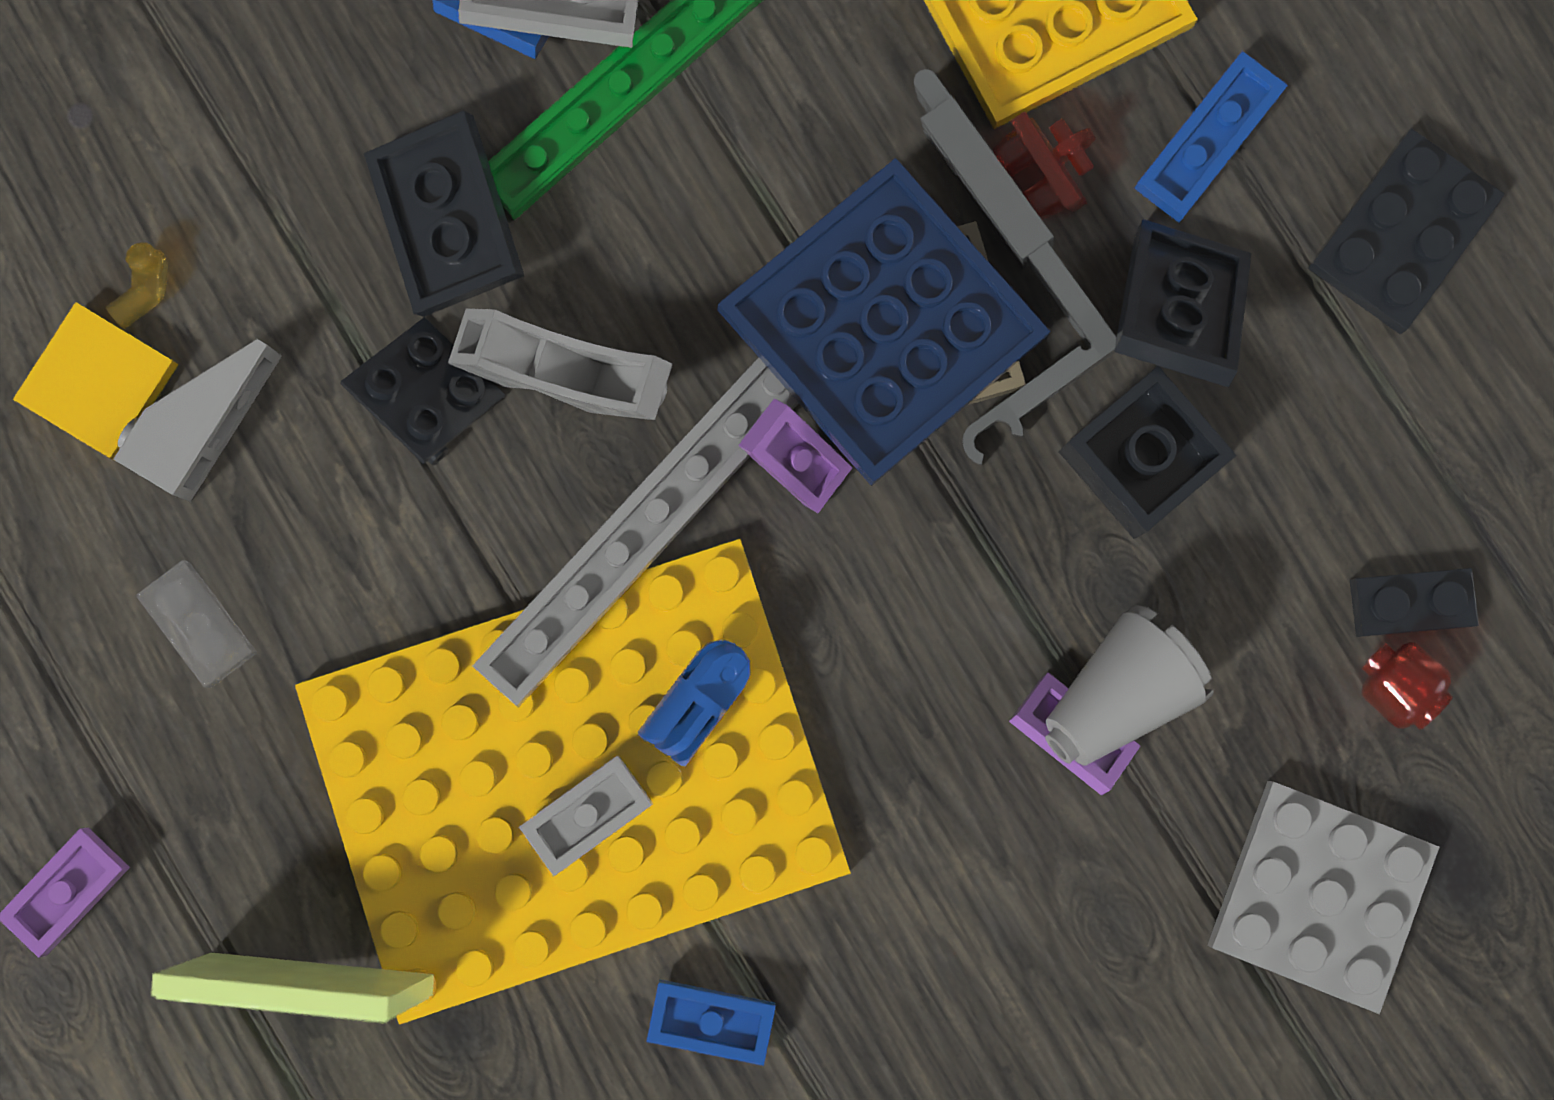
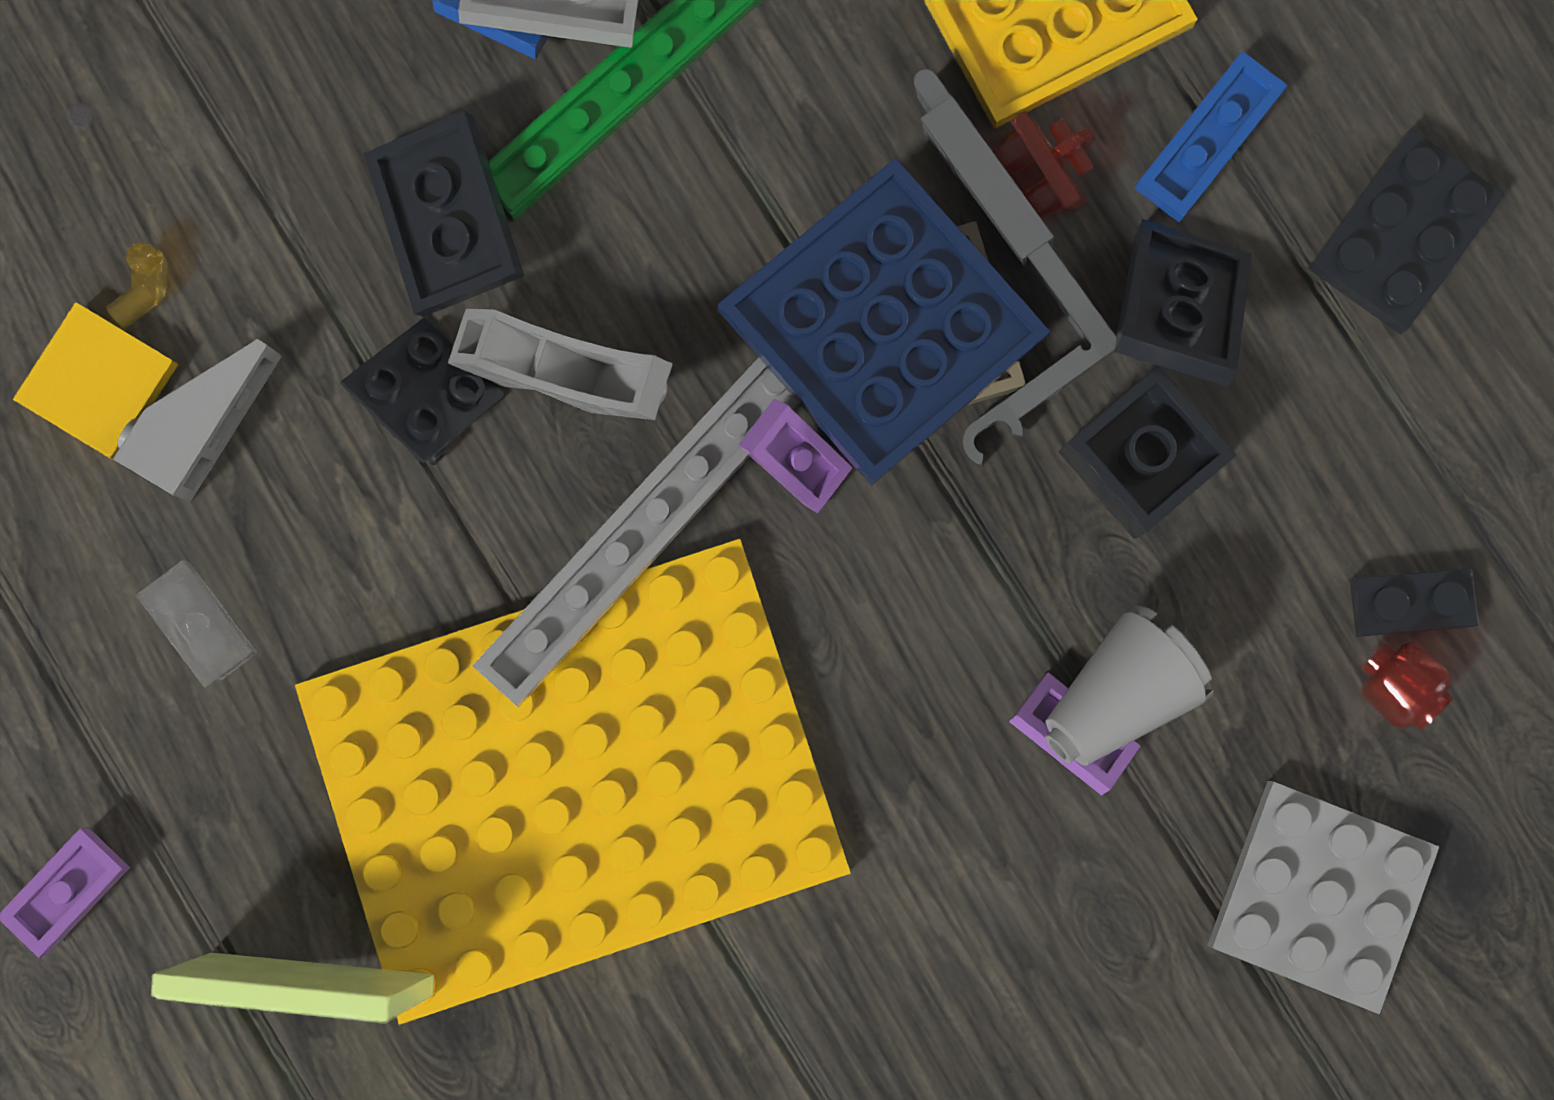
light grey plate [519,755,653,876] -> none
blue arm [638,640,751,767] -> none
blue plate [646,979,776,1066] -> none

